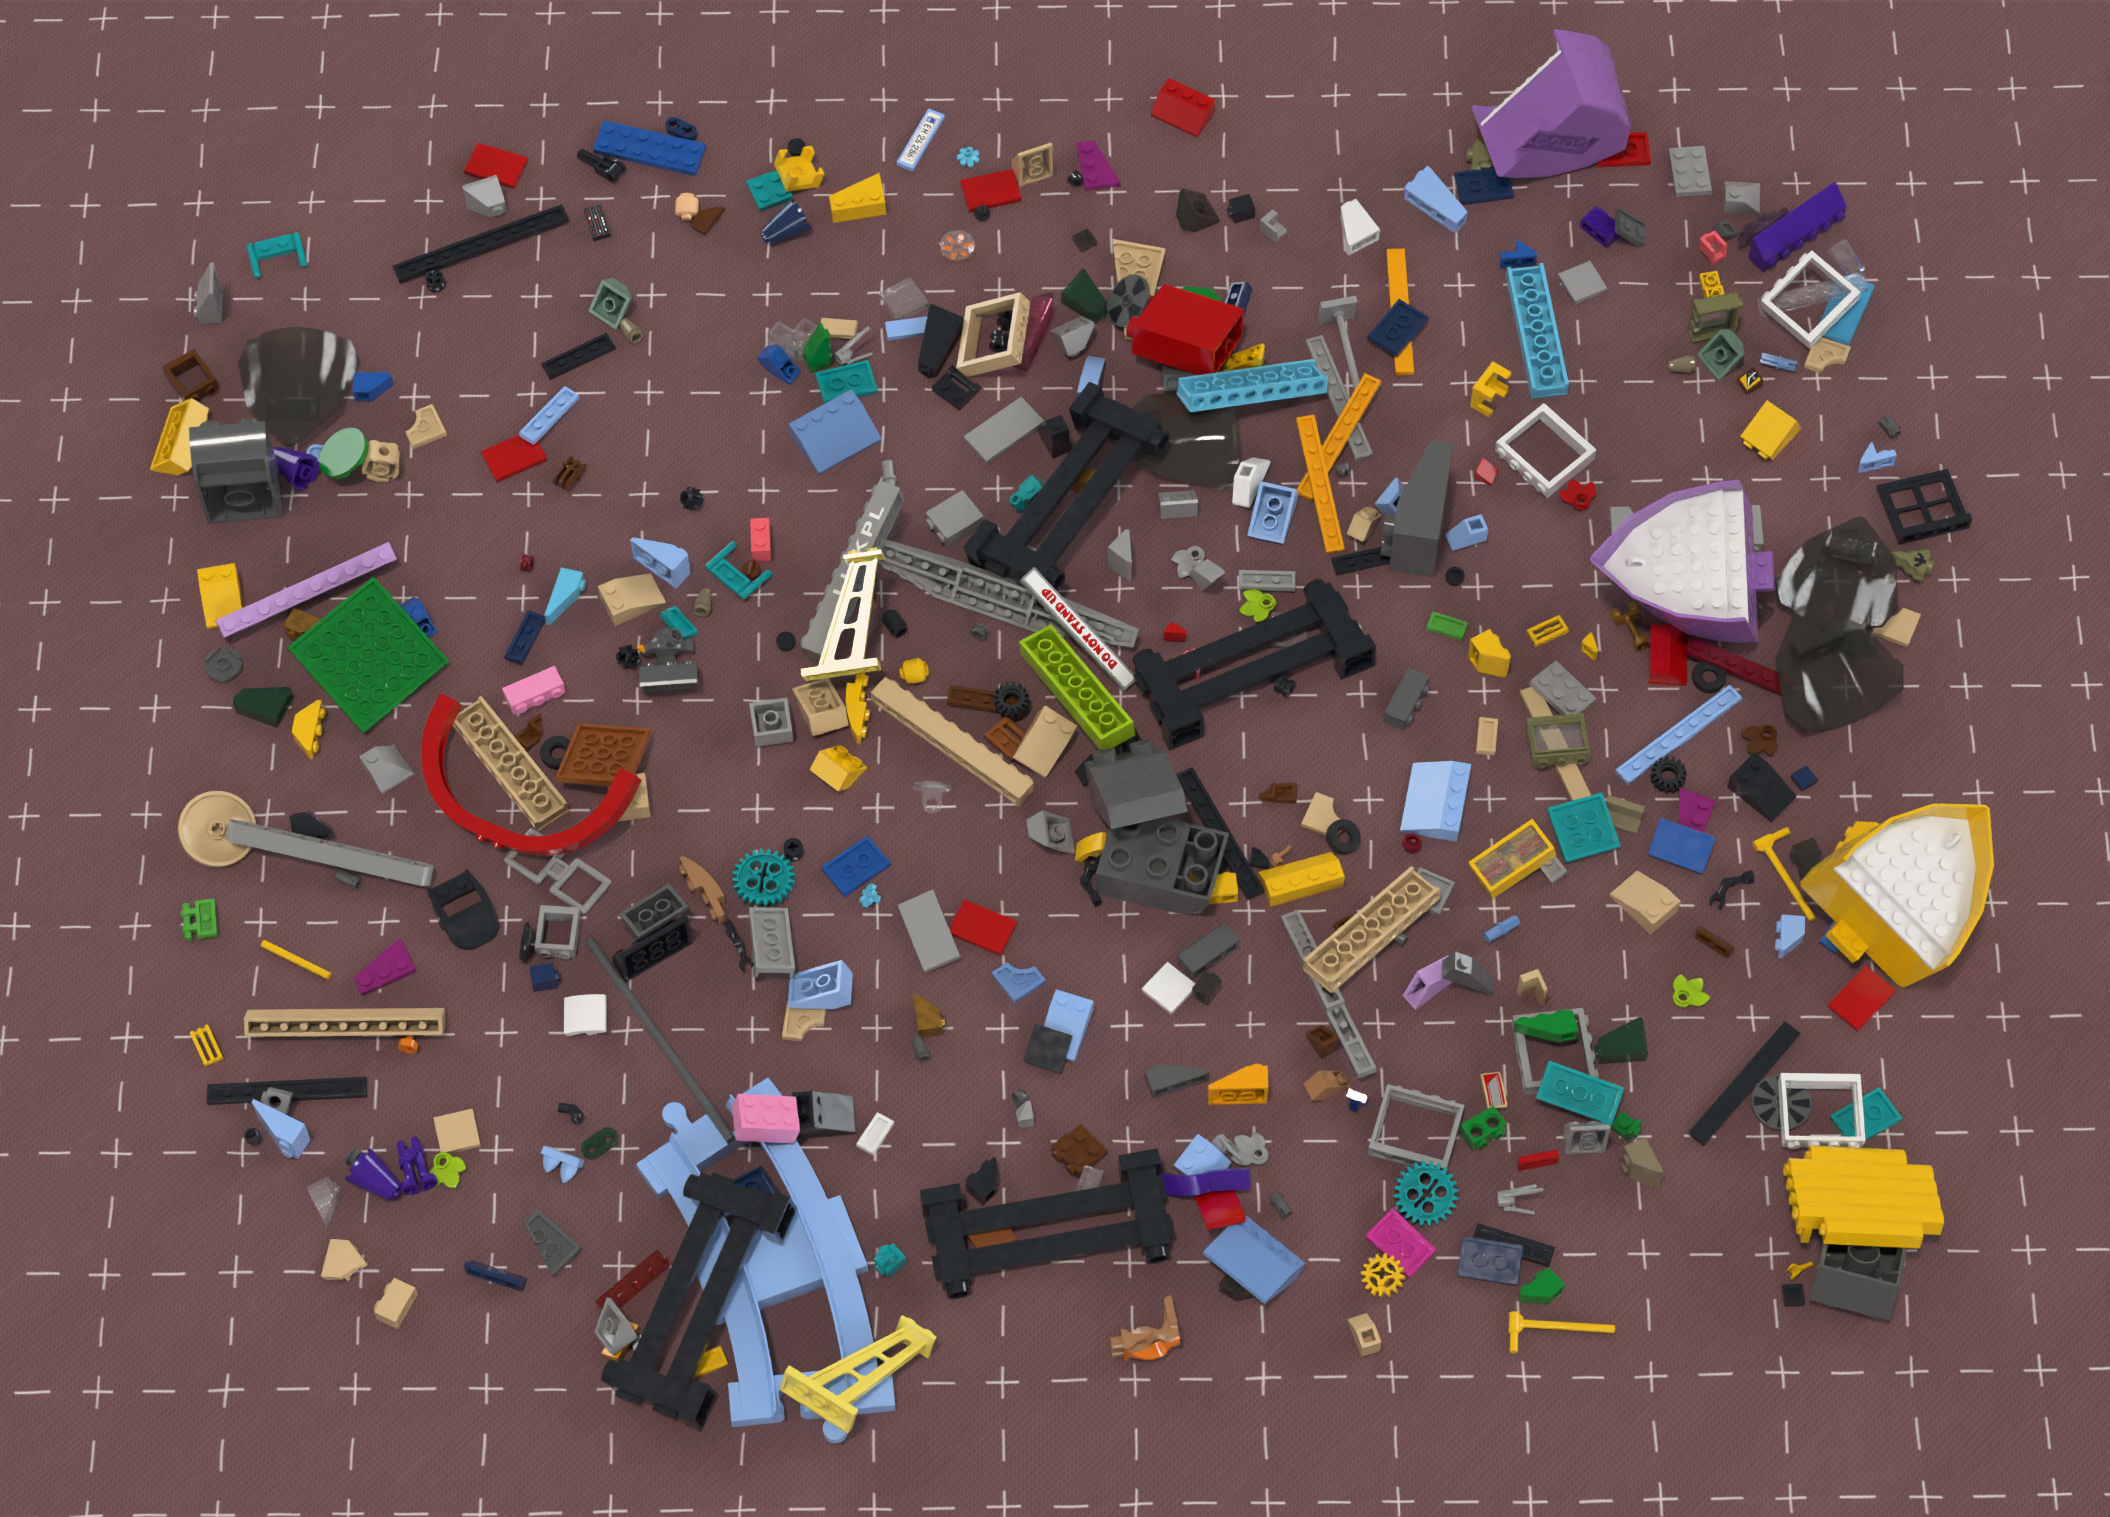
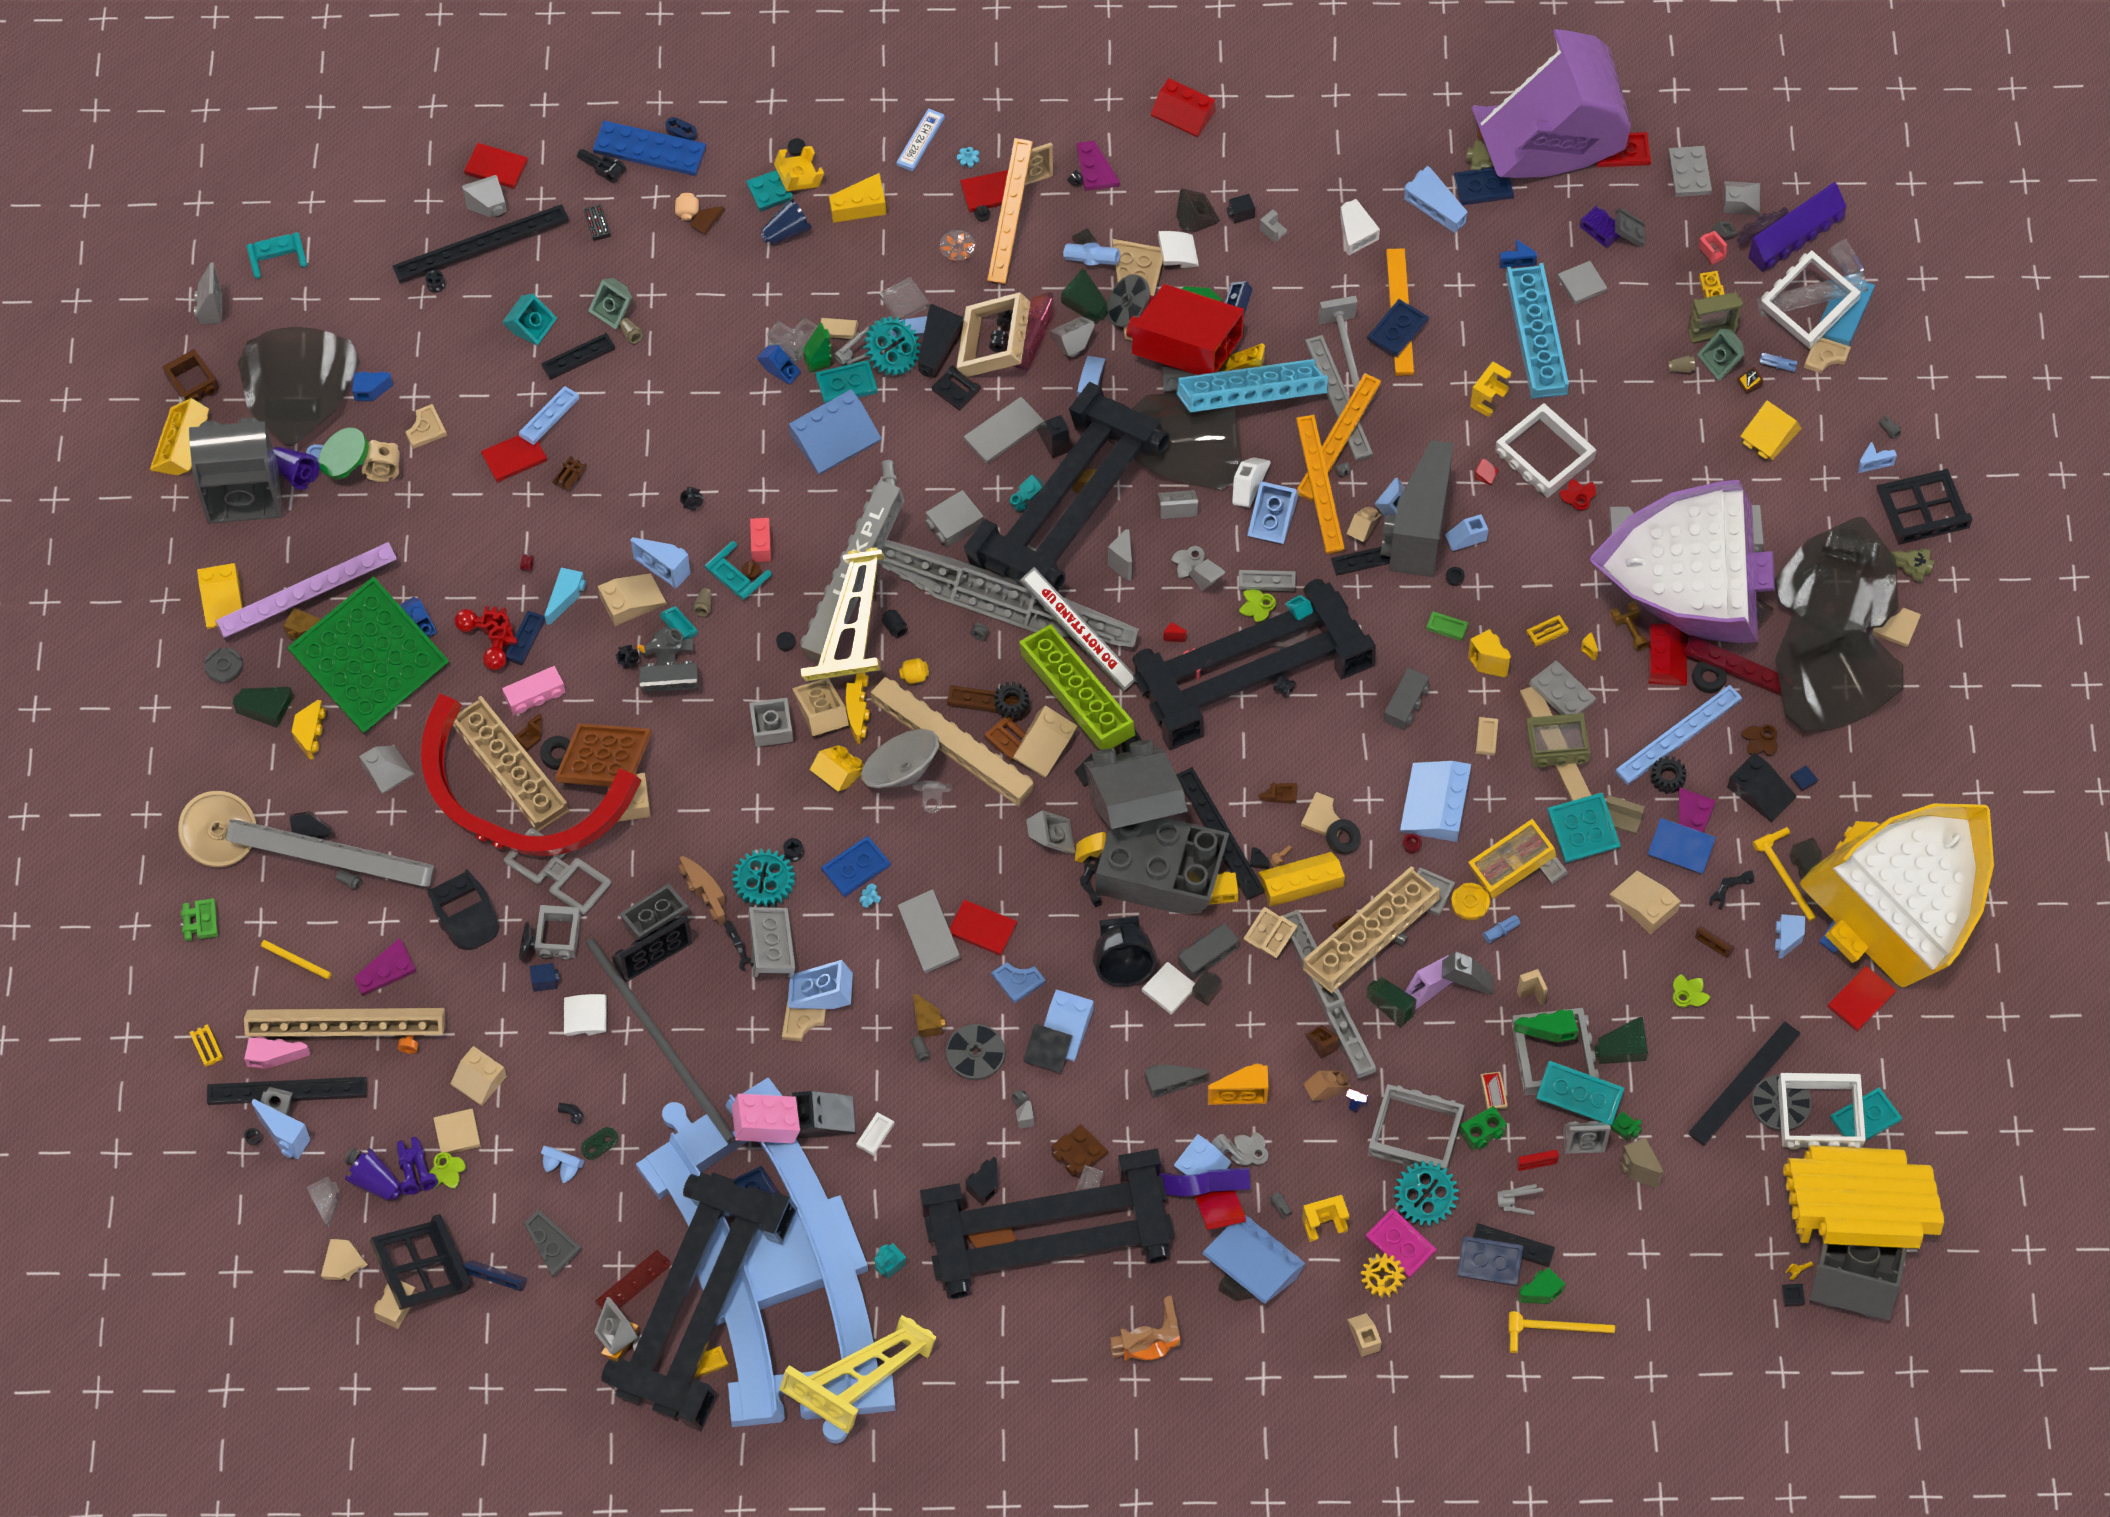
none -> bright pink slope [244,1037,310,1069]
none -> black window [370,1214,471,1310]
none -> tan slope [450,1046,507,1106]
none -> red piece [454,606,517,671]
none -> teal slope [502,293,557,345]
none -> light grey dish [861,729,939,788]
none -> teal gear [863,316,921,376]
none -> dark grey piece [946,1024,1005,1080]
none -> light orange tile [987,138,1033,284]
none -> light blue piece [1063,243,1120,265]
none -> black plate [1093,916,1156,986]
none -> white slope [1158,231,1199,268]
none -> tan slope [1243,907,1297,959]
none -> teal slope [1285,595,1313,620]
none -> yellow panel [1302,1195,1350,1242]
none -> clear green slope [1367,977,1417,1028]
none -> yellow tile [1451,883,1490,920]

